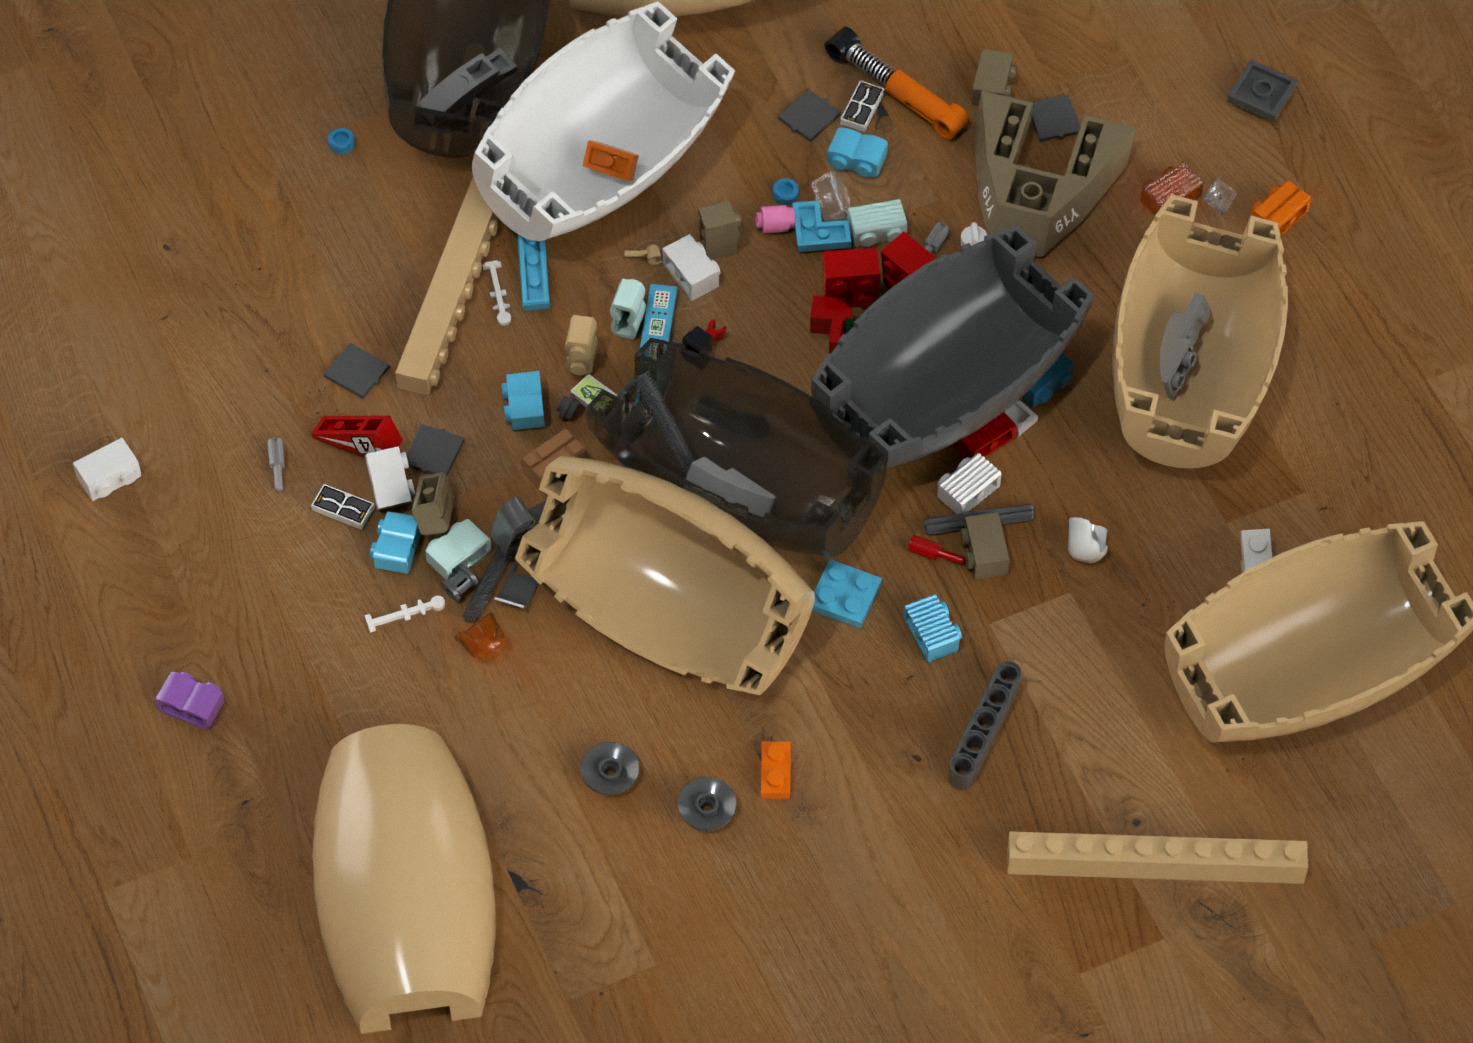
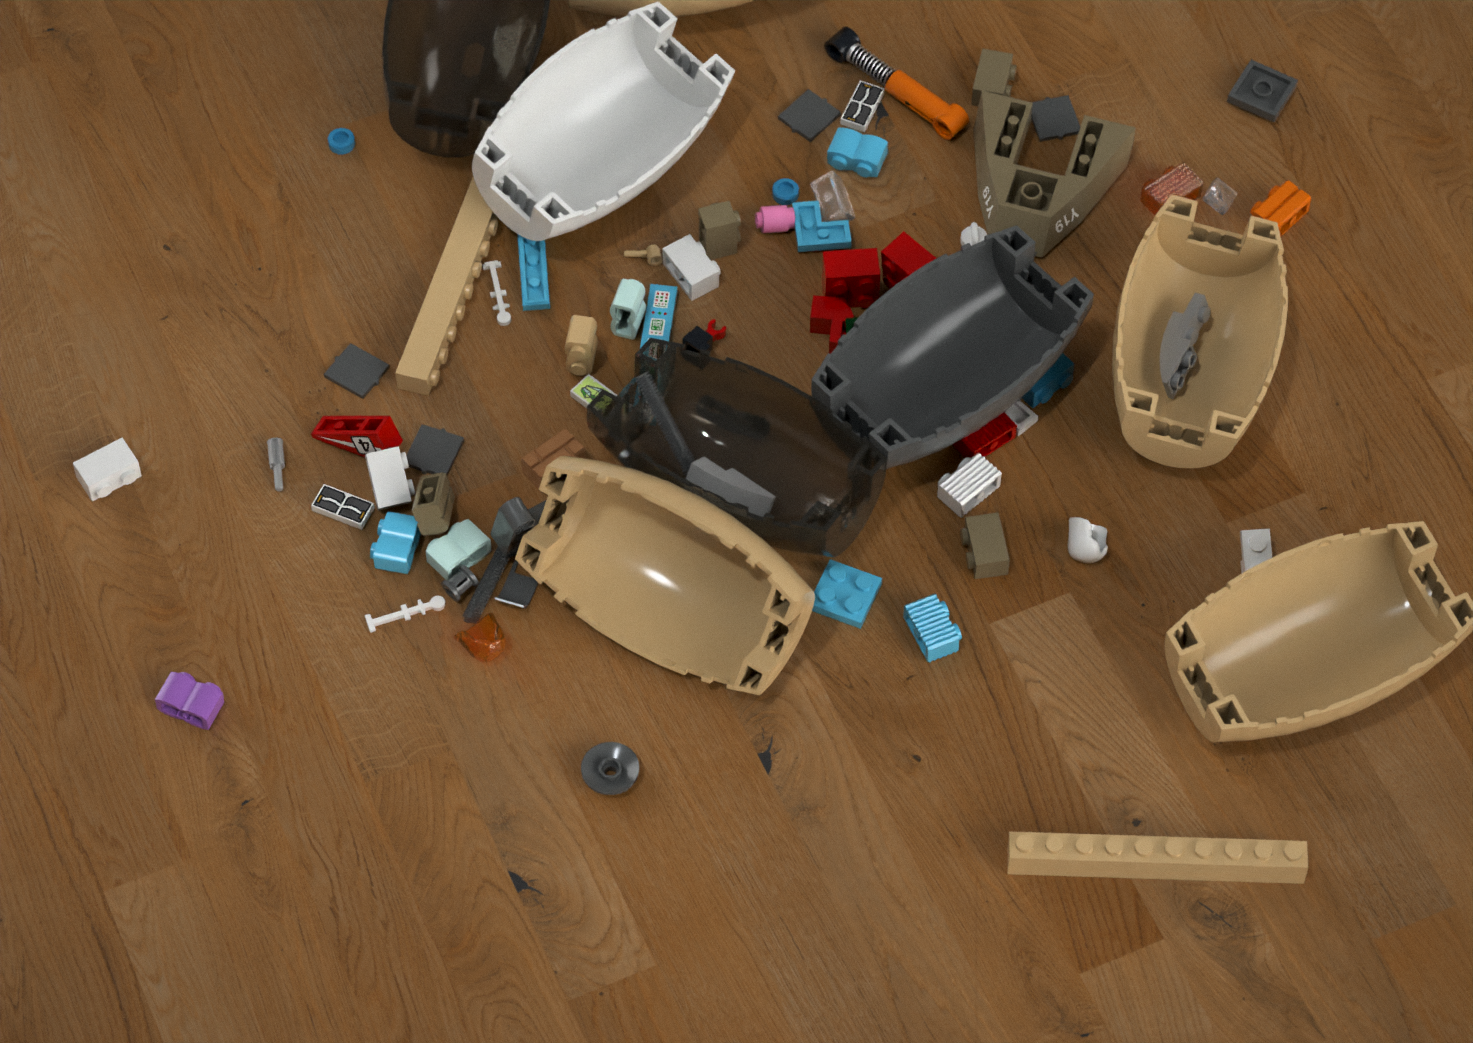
tan windscreen [312,724,496,1034] -> none
light grey slope [418,48,517,124] -> none
medium azure brick [502,371,545,430] -> none
dark grey plate [557,393,580,420] -> none
orange plate [583,140,639,181] -> none
dark grey dish [678,777,736,831] -> none
orange plate [761,741,791,799] -> none
light aqua brick [847,199,907,247] -> none
red axle [908,535,965,565] -> none
light grey axle [924,222,950,253] -> none
dark grey axle [924,504,1034,535] -> none
dark grey beam [948,661,1022,790] -> none

